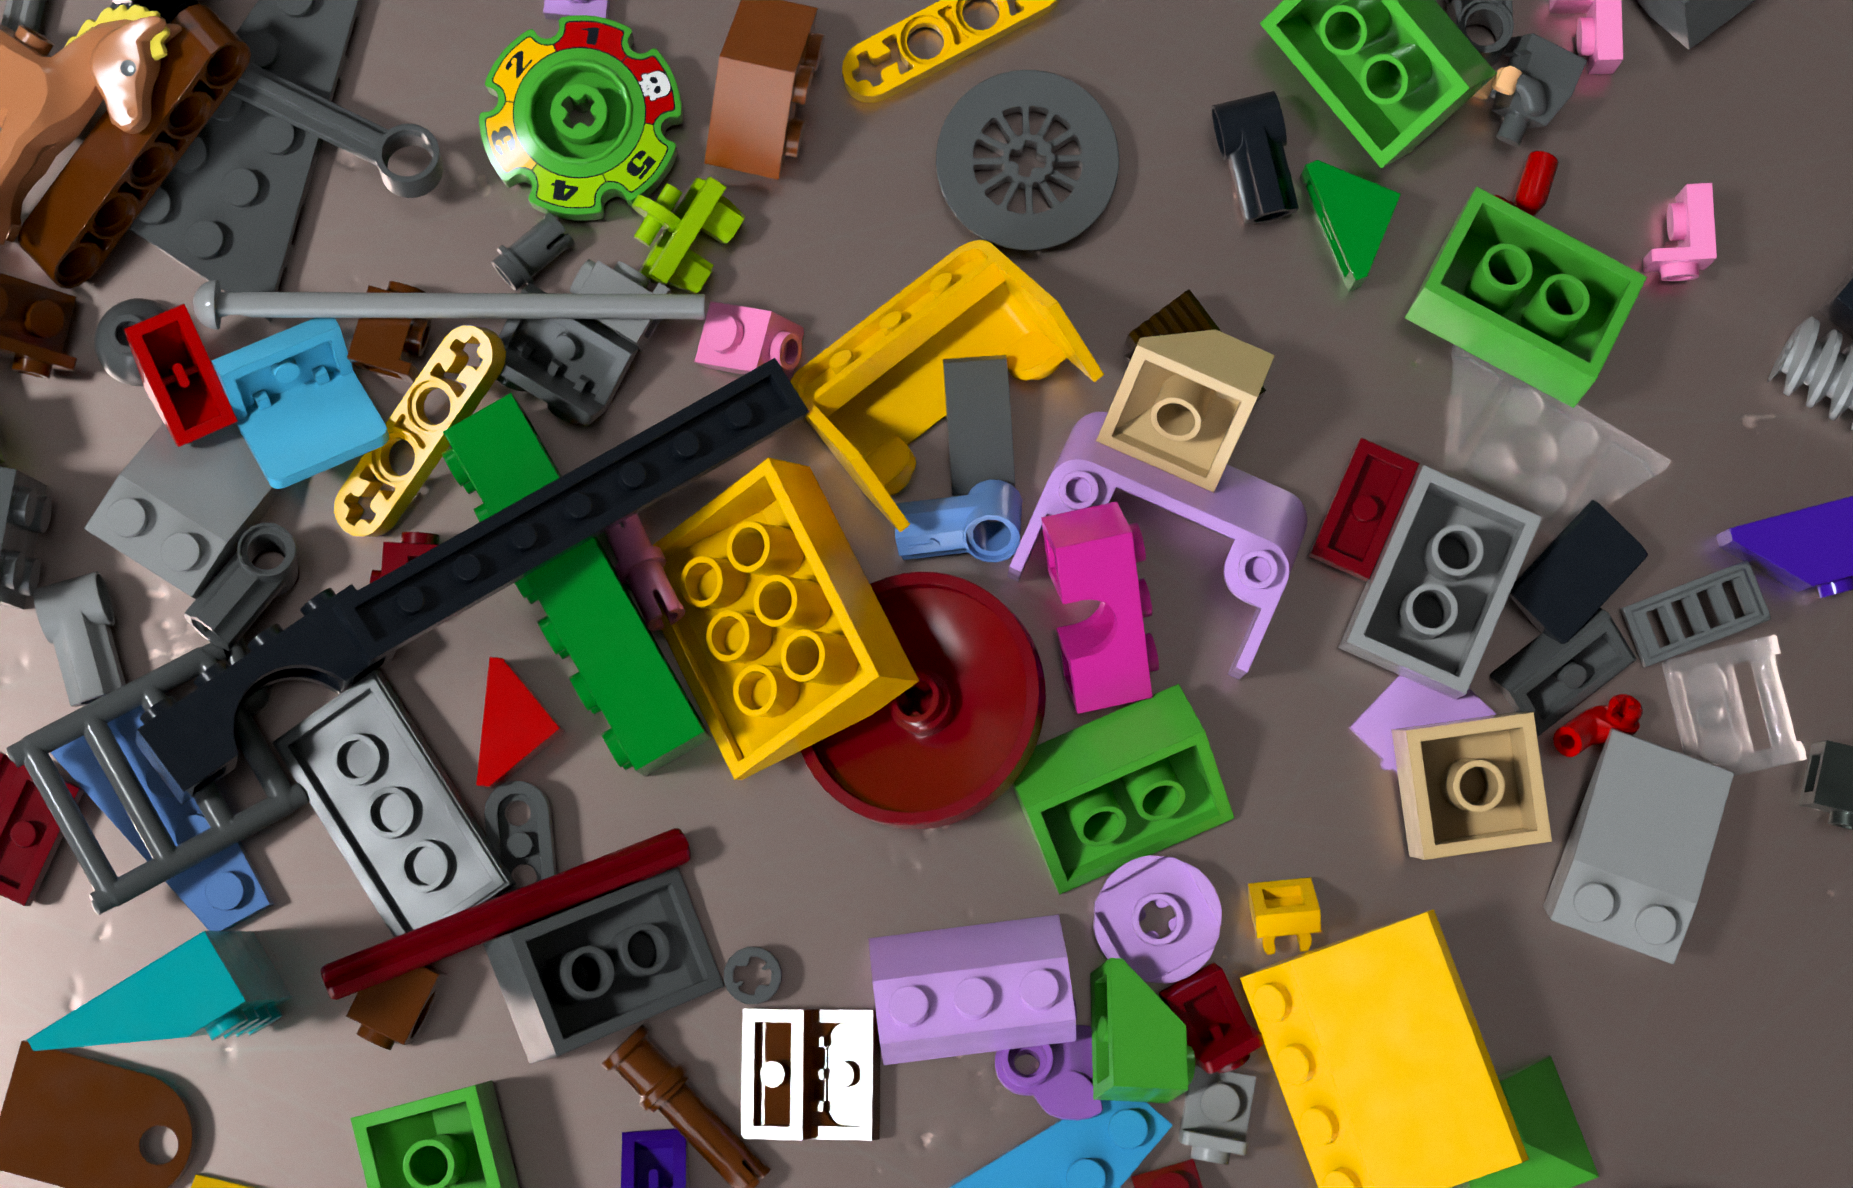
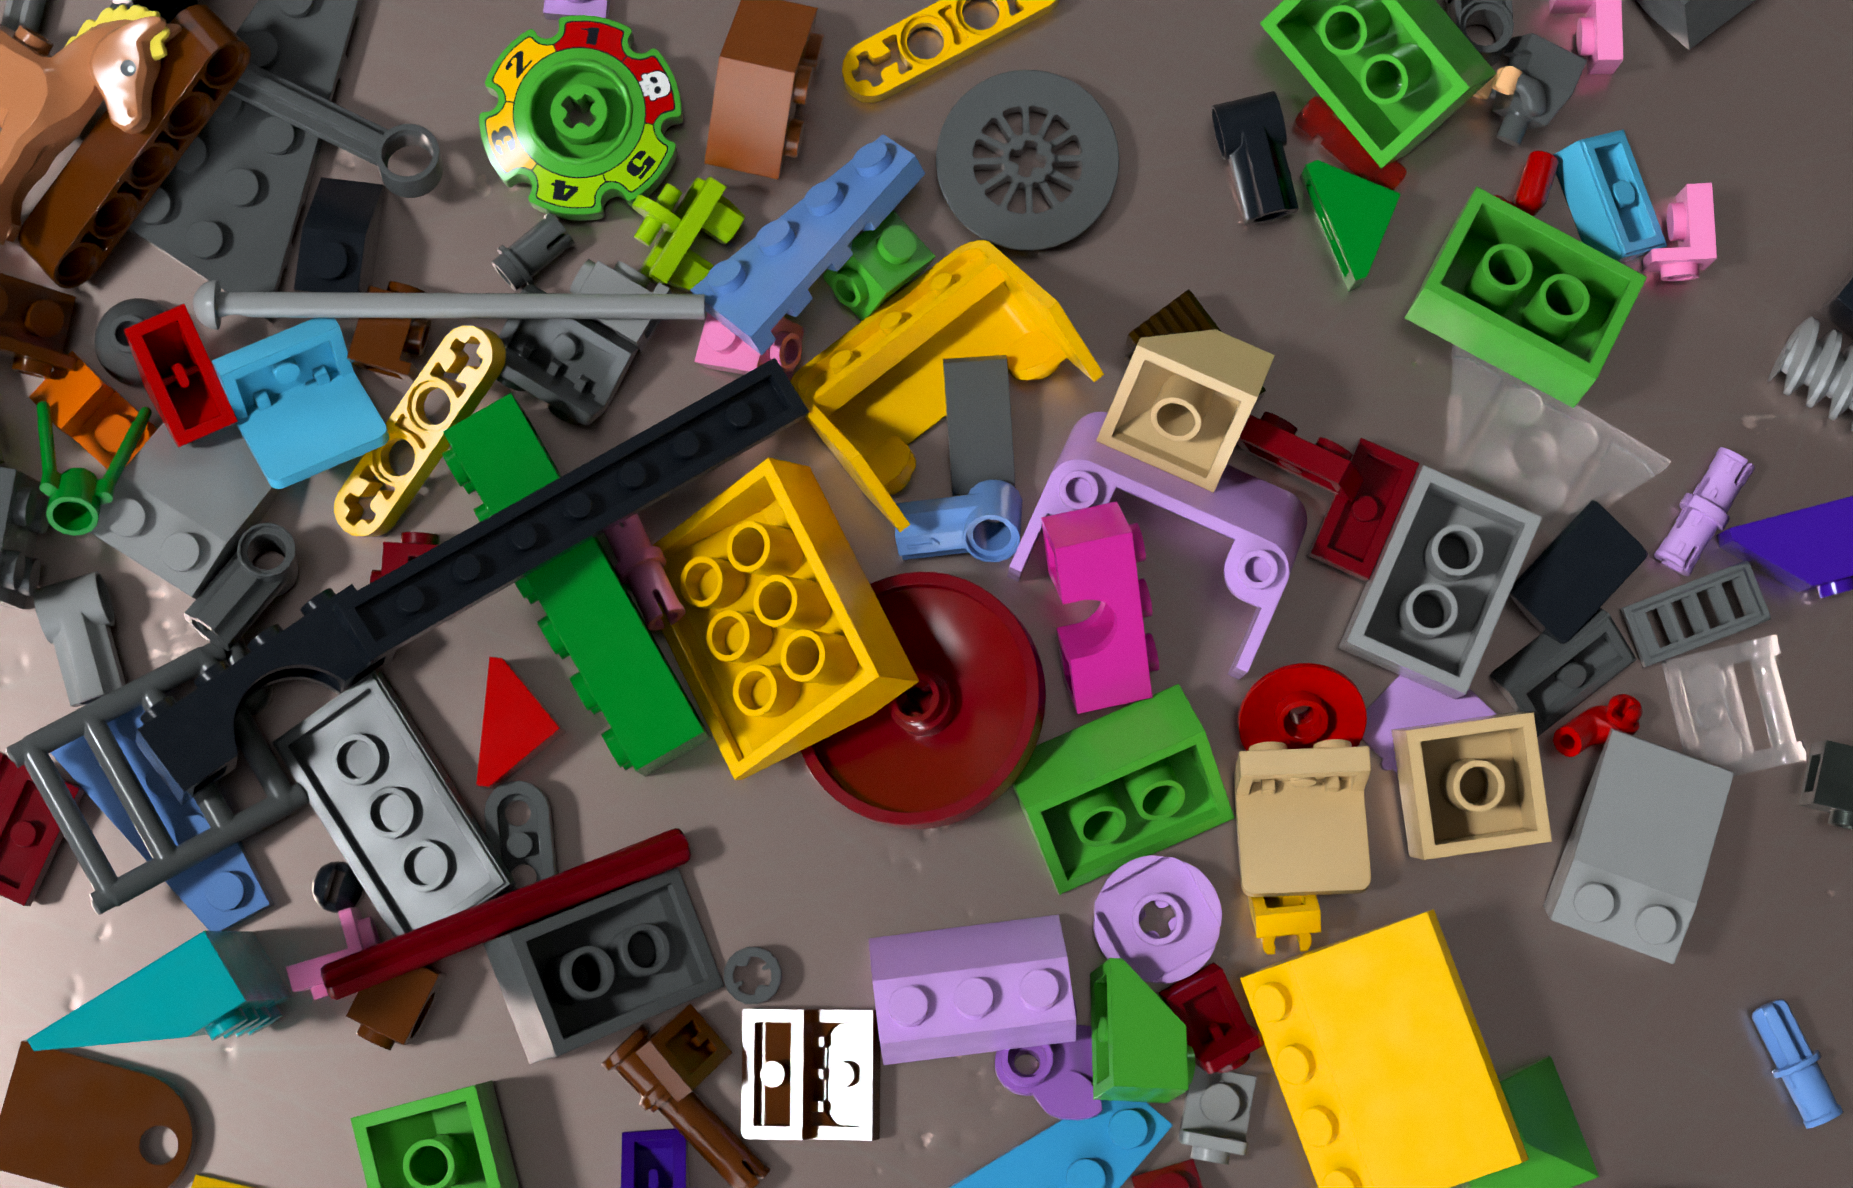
none -> orange slope [29,351,158,469]
none -> green plant [37,401,152,536]
none -> bright pink bracket [286,907,381,1000]
none -> black slope [294,177,385,293]
none -> black hinge [312,861,365,913]
none -> reddish brown bracket [635,1003,732,1103]
none -> medium blue wing [690,134,925,355]
none -> bright green bracket [823,210,936,321]
none -> tan bracket [1233,739,1371,897]
none -> dark red plate [1237,411,1364,502]
none -> red dish [1238,663,1367,751]
none -> clear red axle [1295,96,1407,191]
none -> medium azure slope [1553,129,1667,263]
none -> lavender pin [1654,447,1755,576]
none -> medium blue axle [1752,999,1843,1129]

